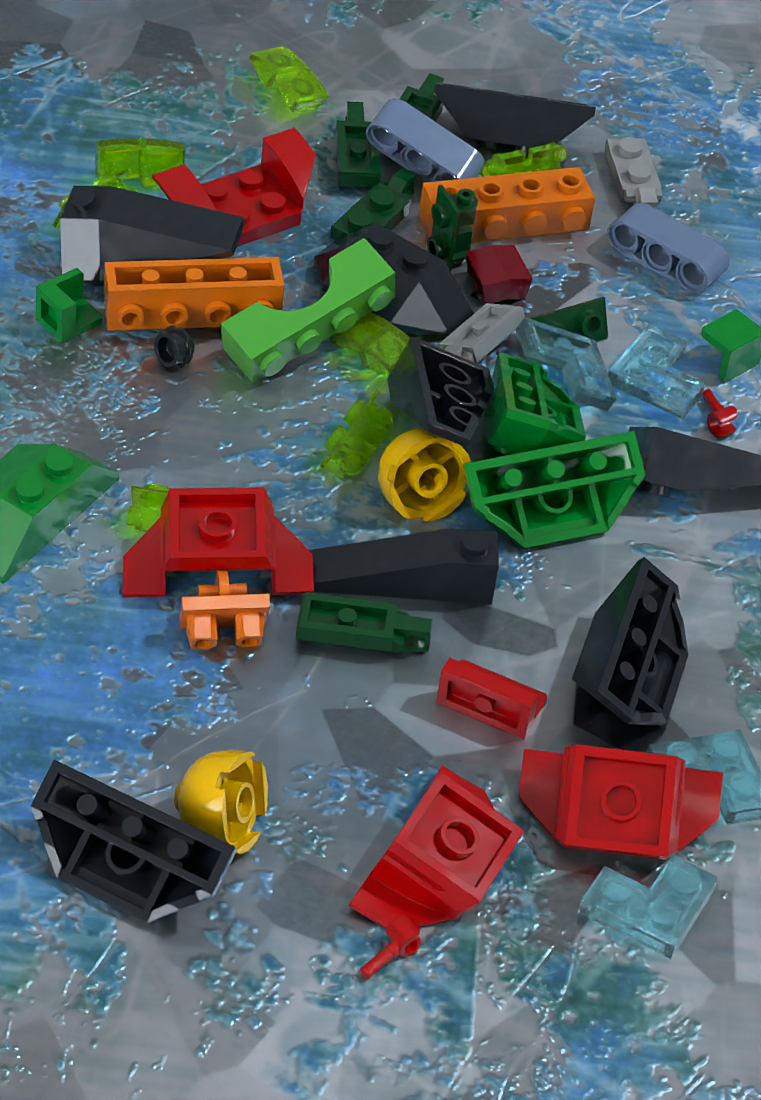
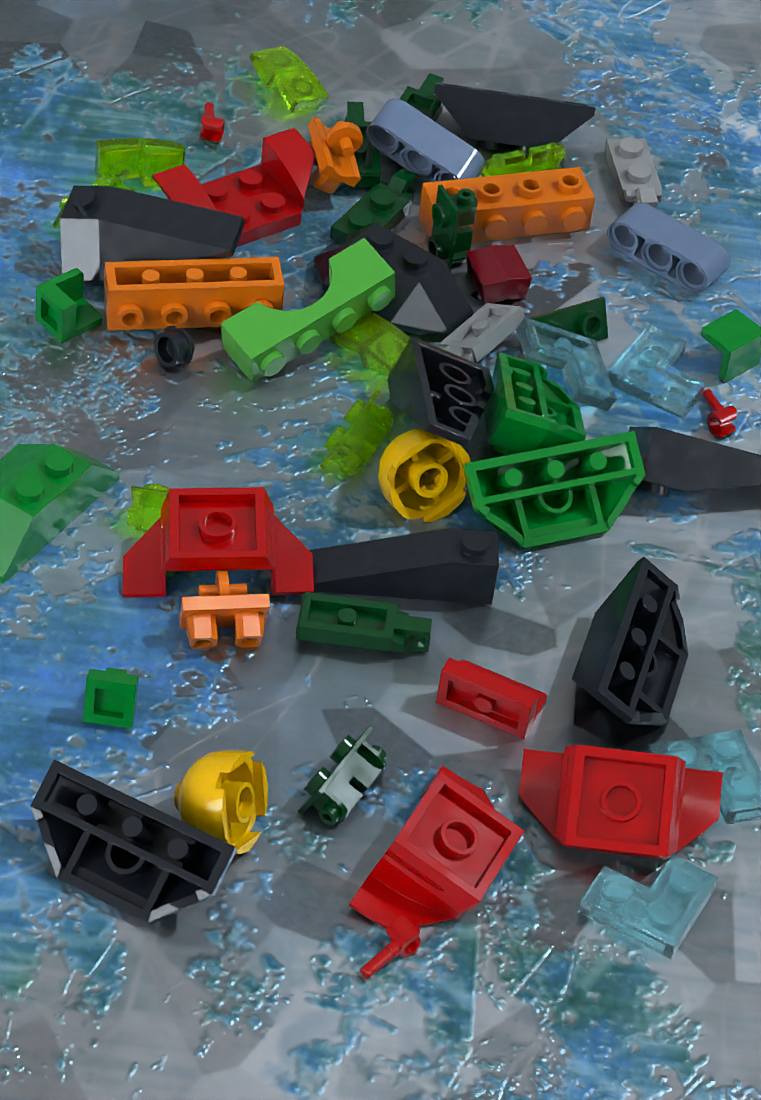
none -> green tile [83,667,139,729]
none -> red hand [199,102,225,143]
none -> hinge [298,726,387,826]
none -> orange hips [308,117,363,194]

